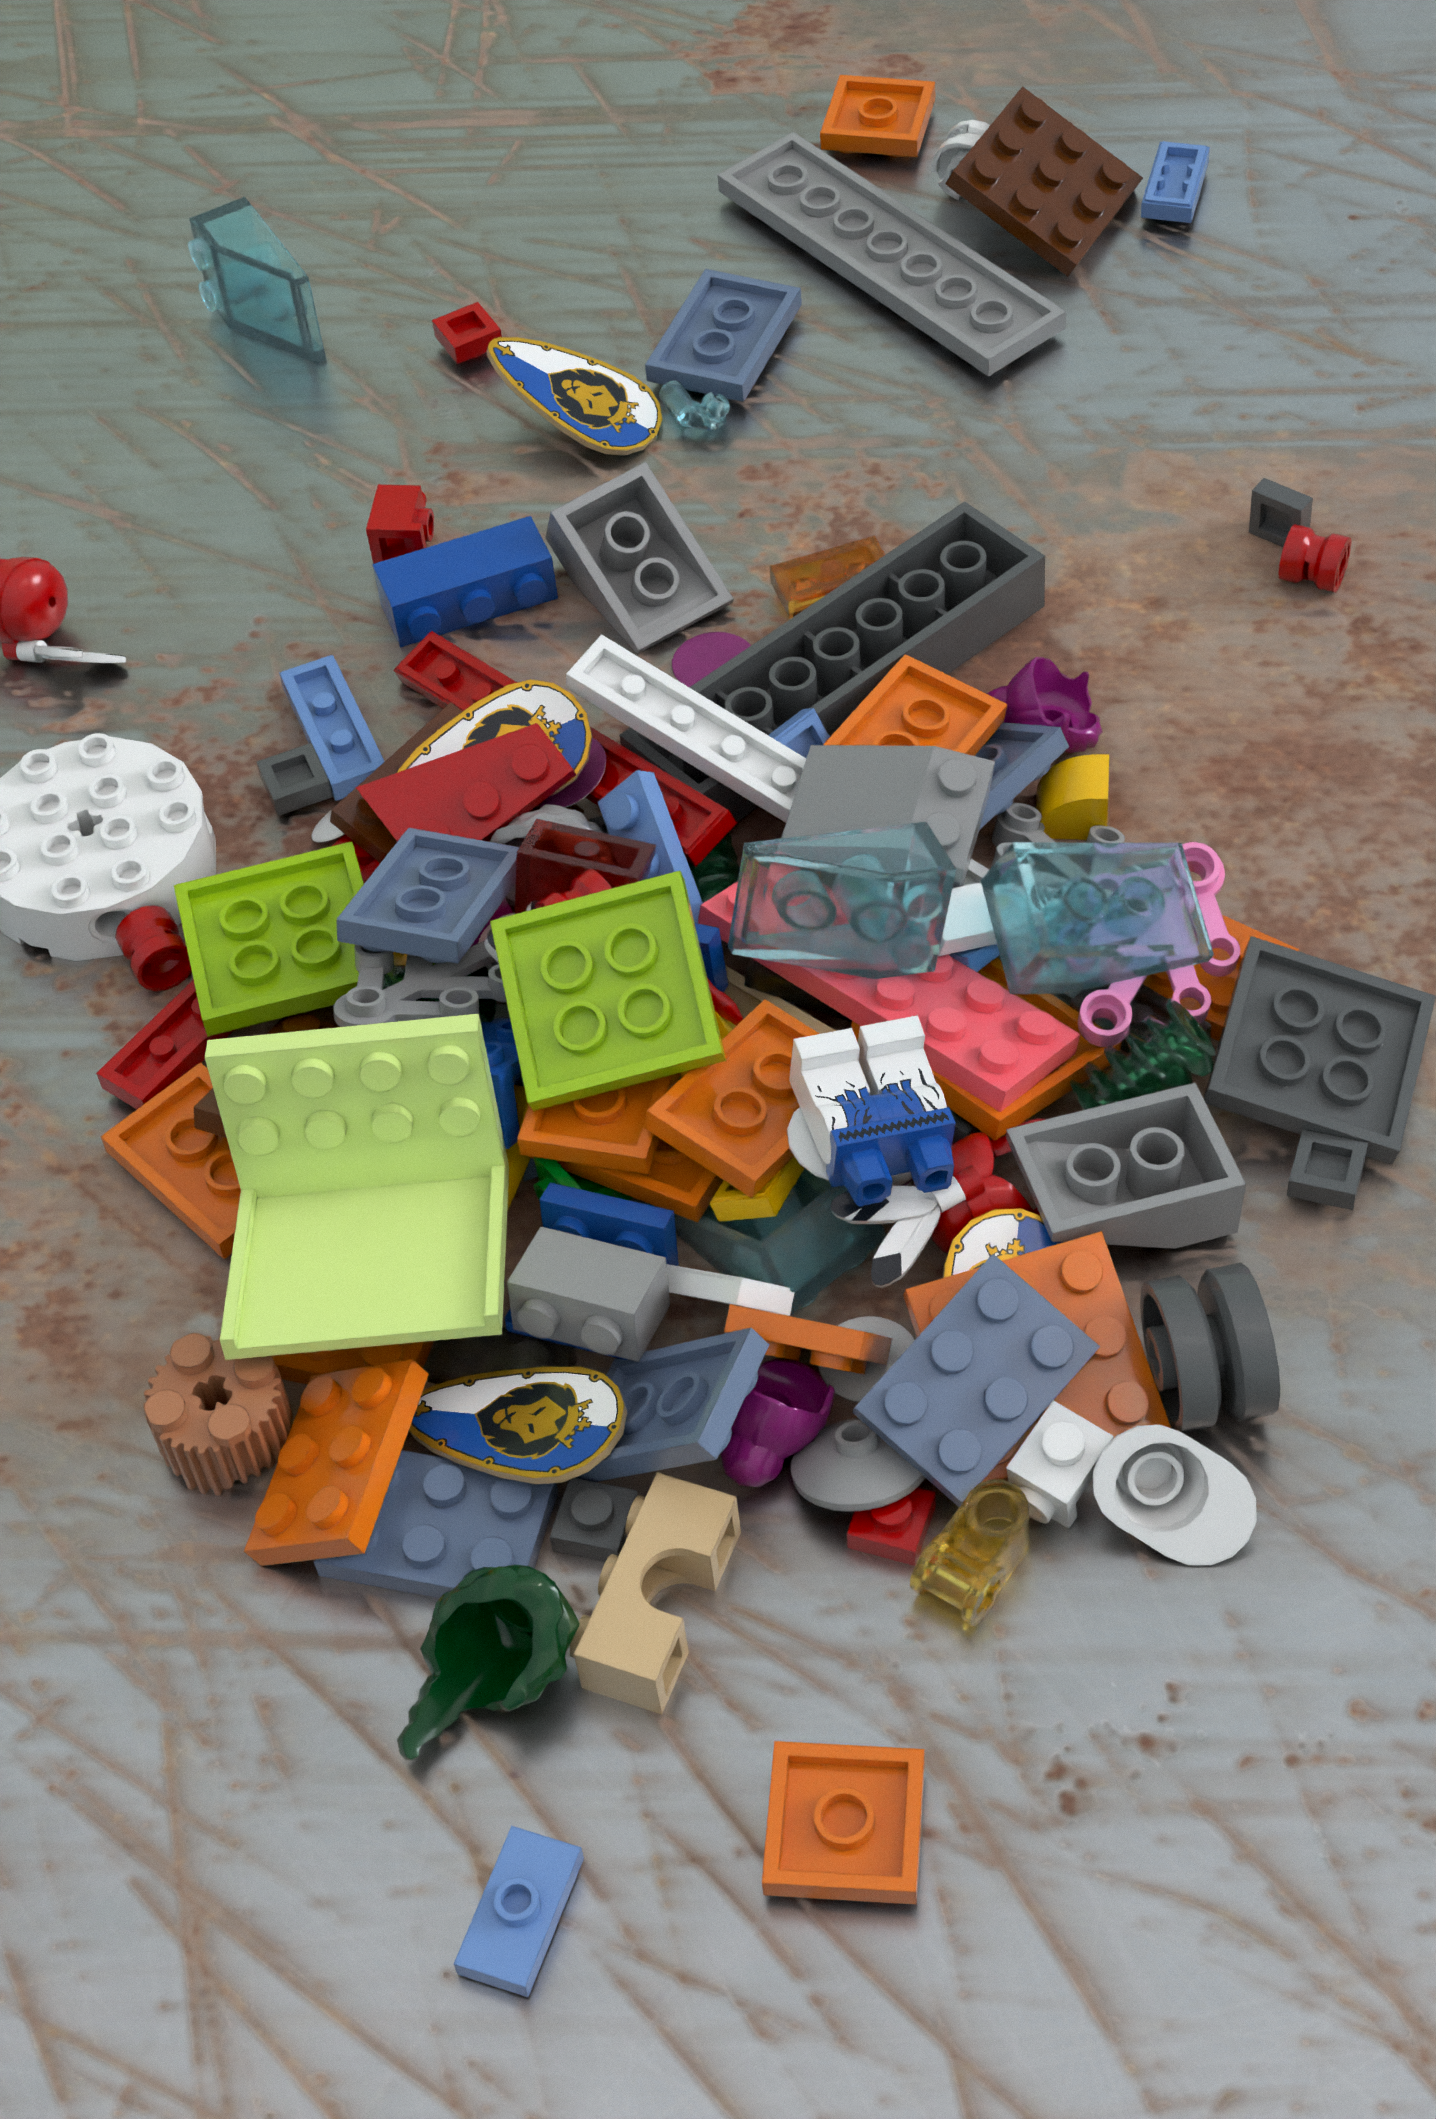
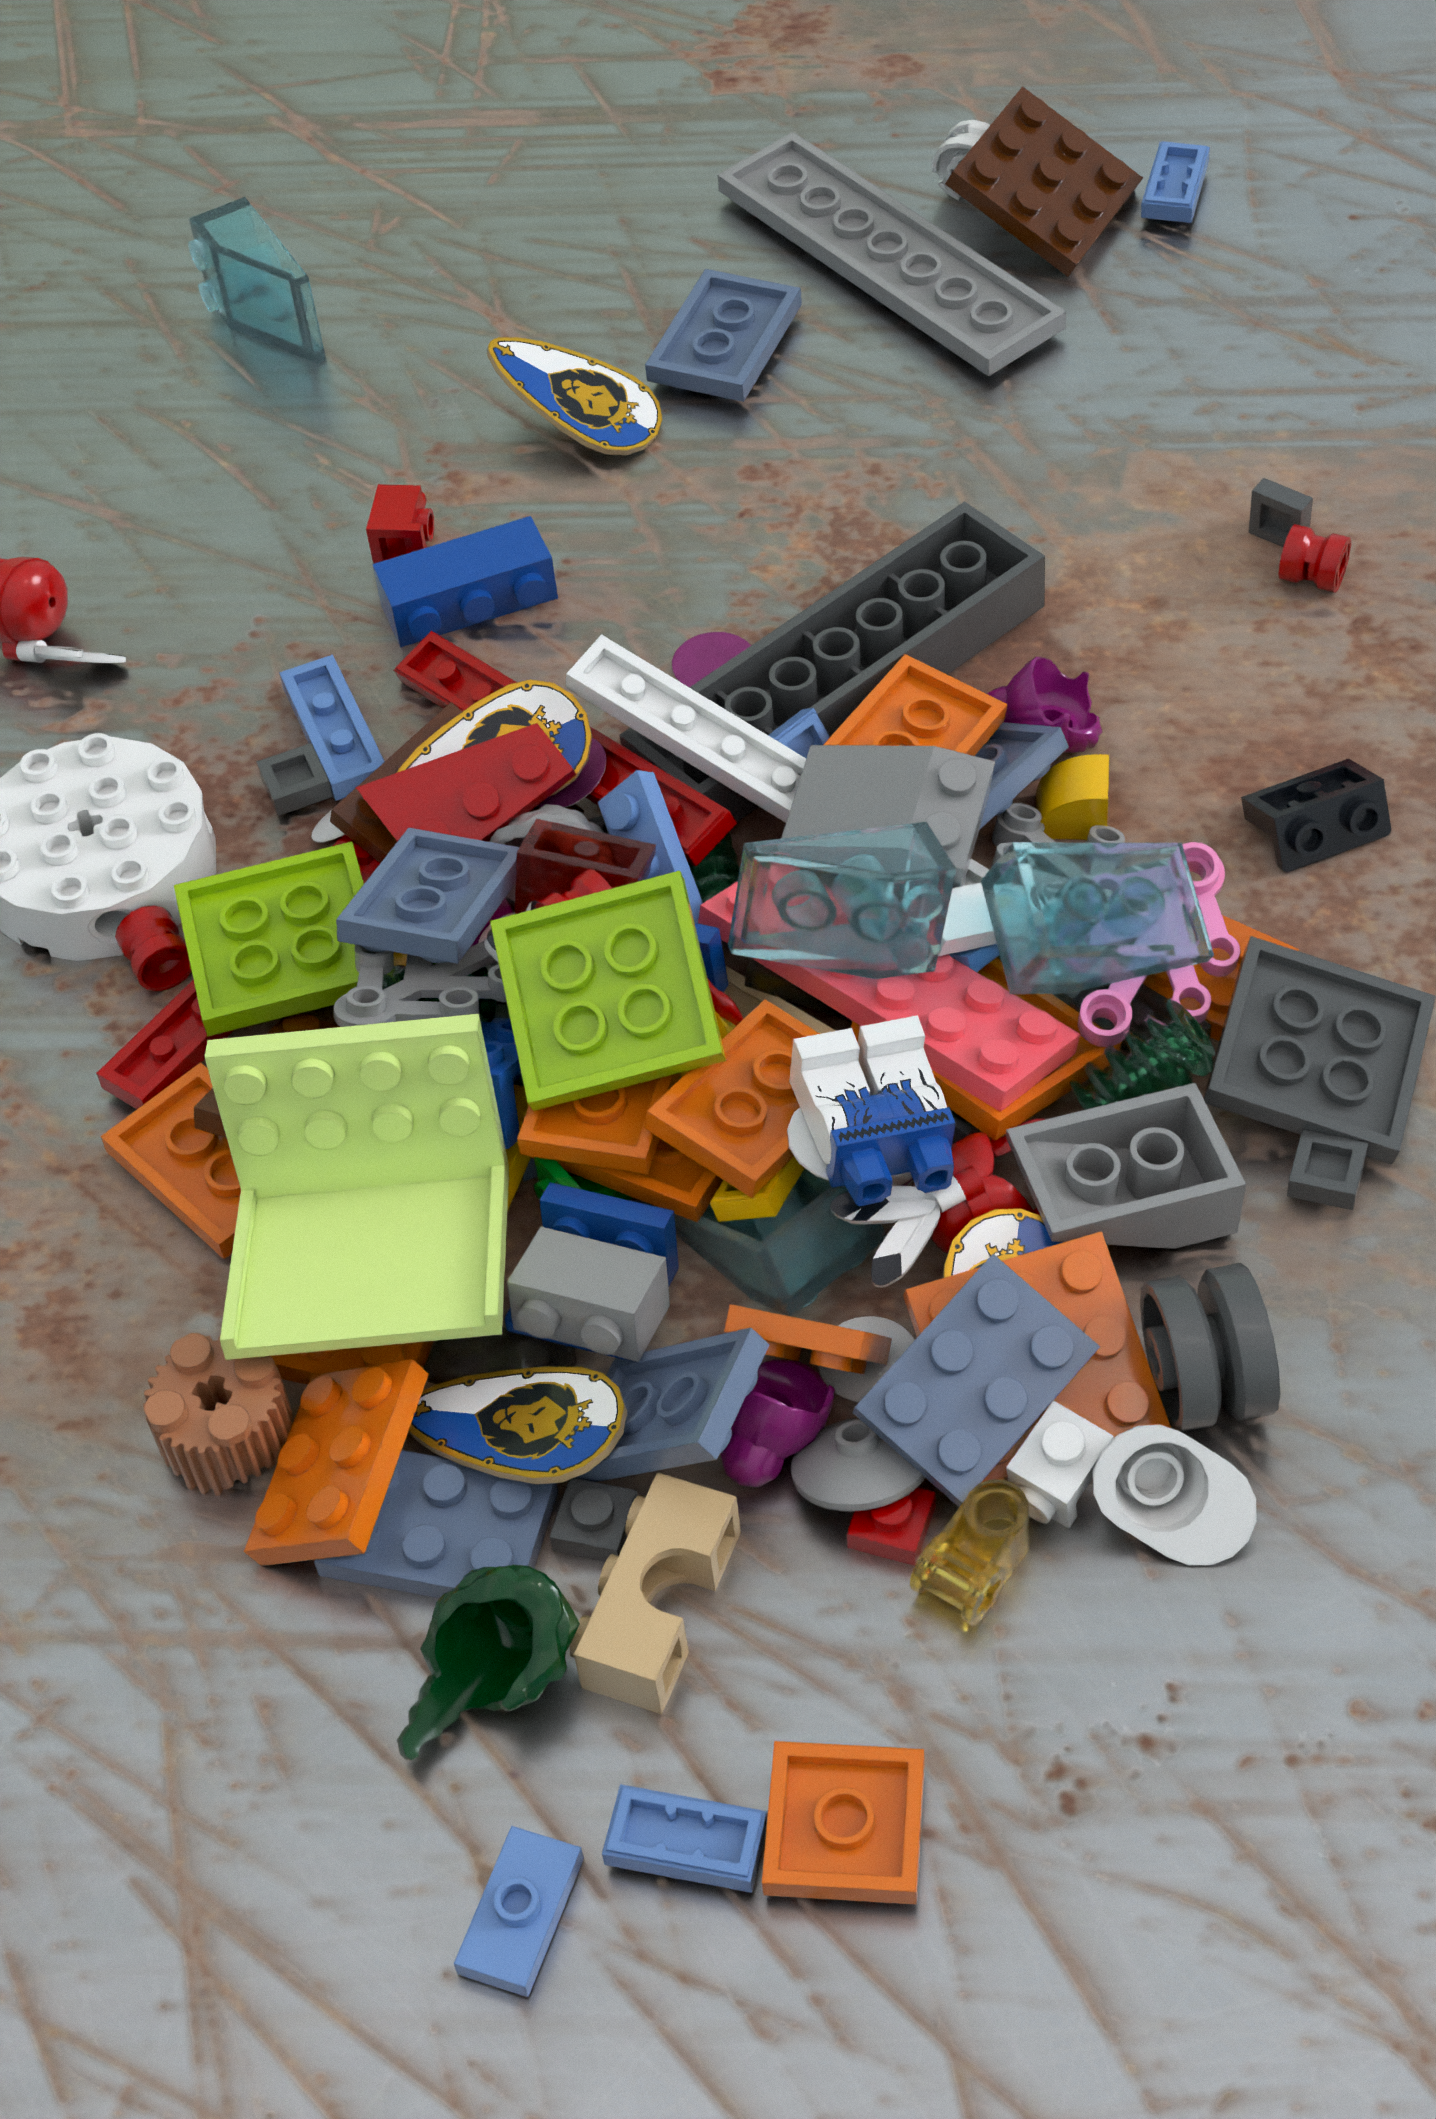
red plate [432,302,502,364] -> none
light grey slope [545,462,734,654] -> none
clear light blue arm [659,380,730,431] -> none
white tile [667,1264,795,1316] -> none
clear orange plate [769,535,885,618] -> none
orange plate [820,75,936,158] -> none
none -> medium blue plate [602,1784,768,1893]
none -> black bracket [1241,758,1391,872]

